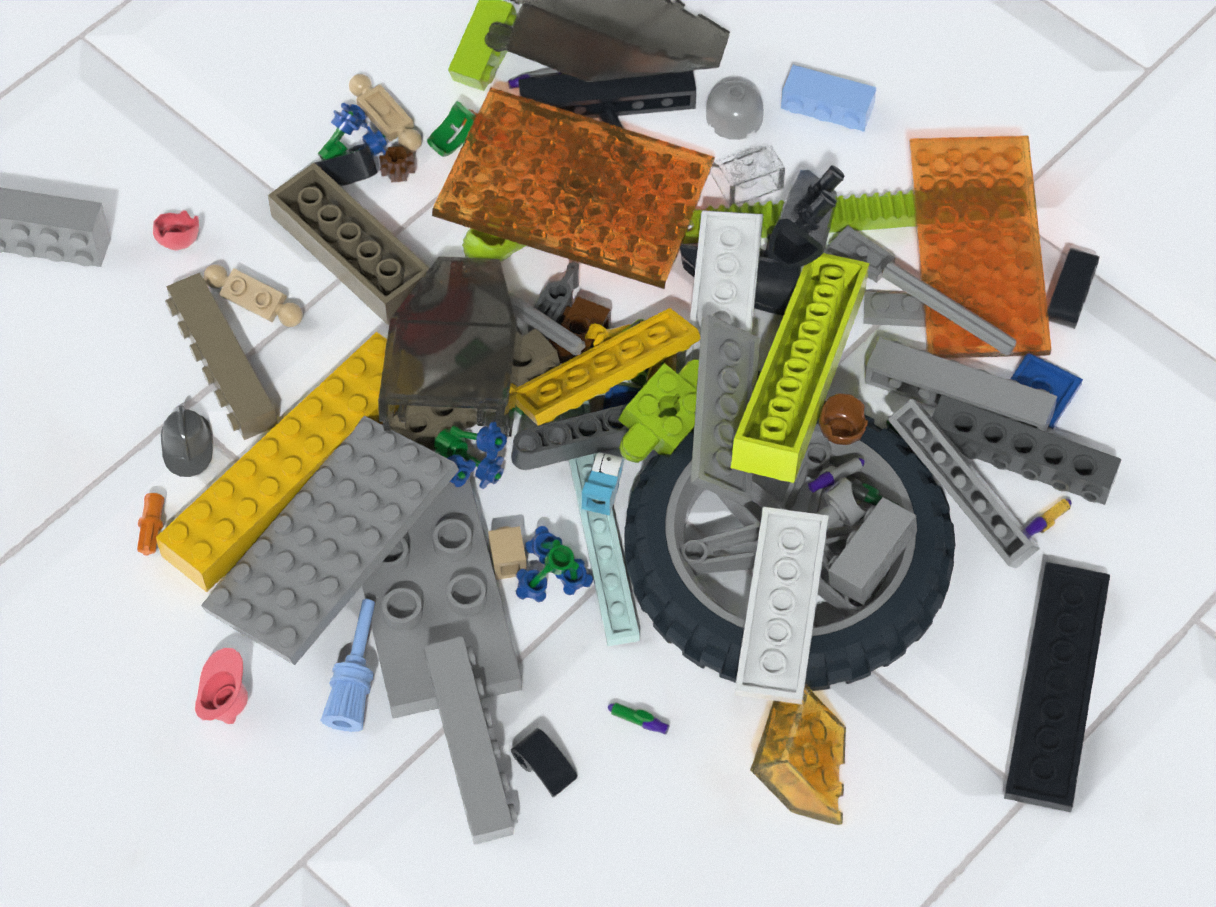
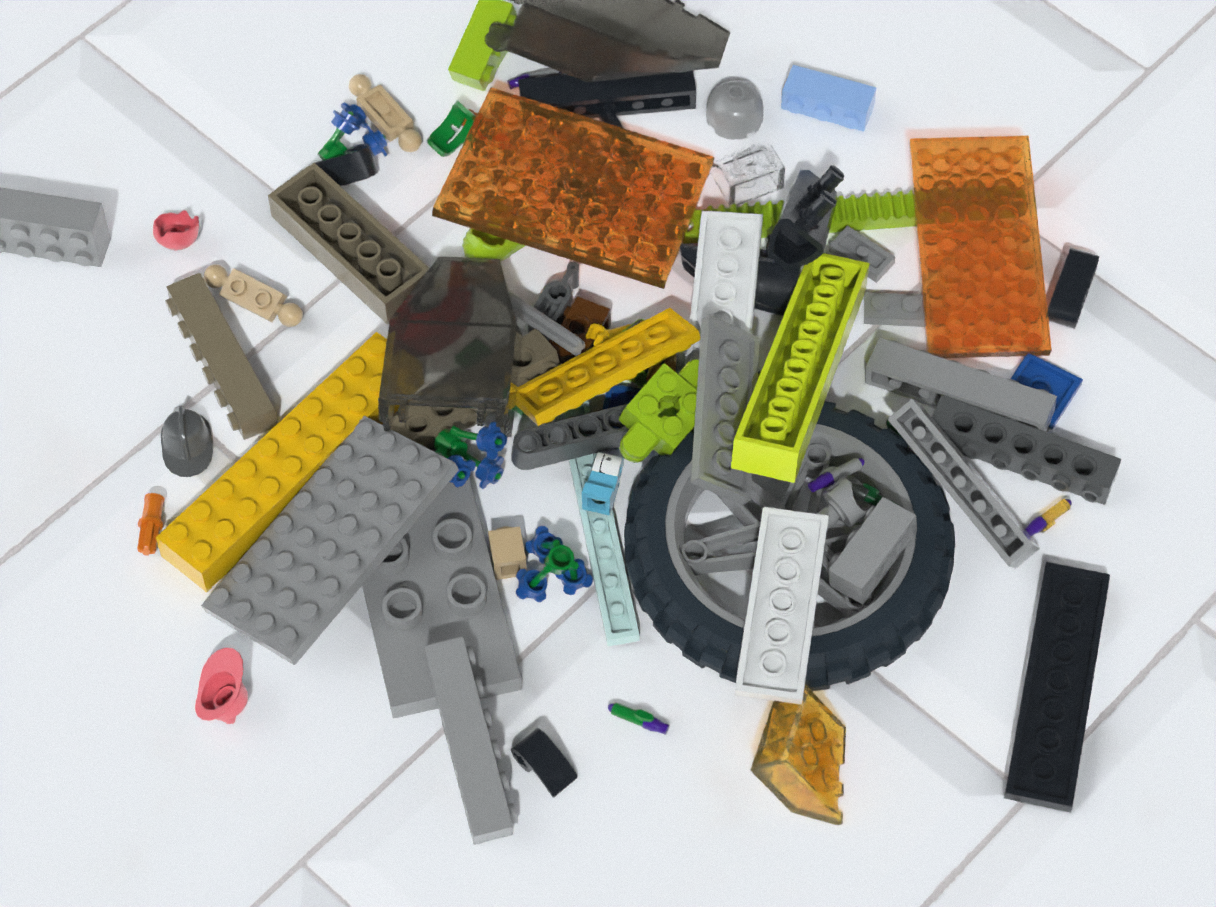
light blue piece [320,599,375,732] -> none
reddish brown gear [379,146,415,183] -> none
dark orange hair [819,393,868,445] -> none
light grey axle [882,262,1017,355] -> none

